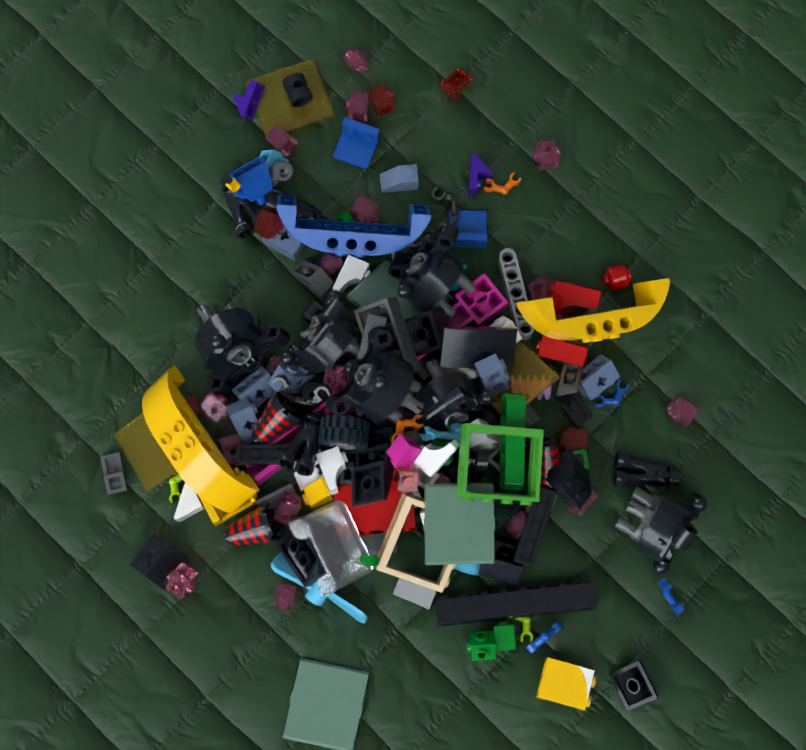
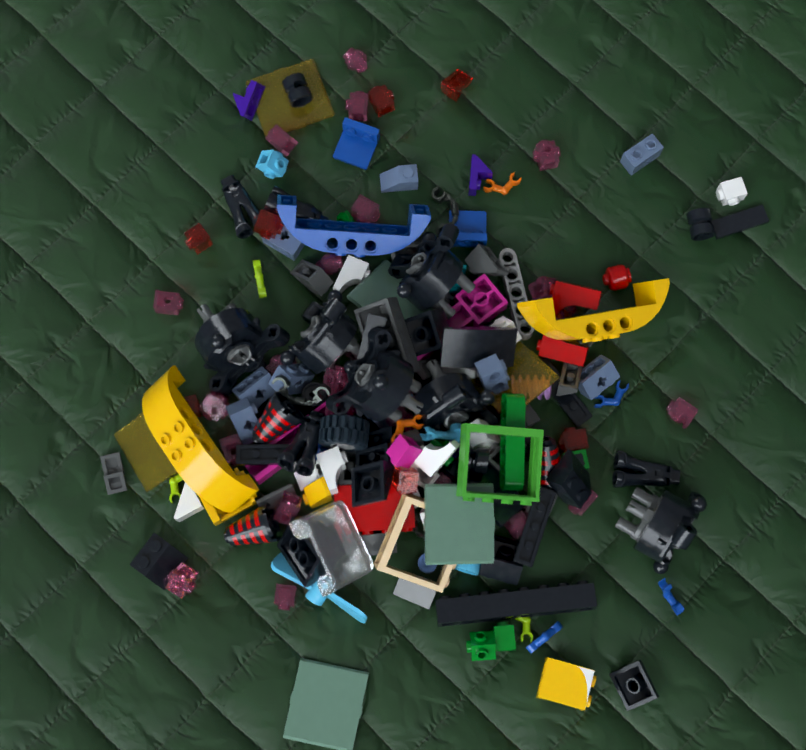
blue torso [225,157,293,205] -> none
green tile [359,554,380,567] -> none
none -> clear pink brick [153,290,183,315]
none -> clear red brick [184,223,213,255]
none -> lime arm [253,259,267,298]
none -> medium blue tile [418,554,437,574]
none -> dark grey slope [465,244,509,276]
none -> sand blue brick [620,133,664,176]
none -> black wheel [686,208,715,241]
none -> black tile [710,204,769,240]
none -> white brick [716,177,748,206]

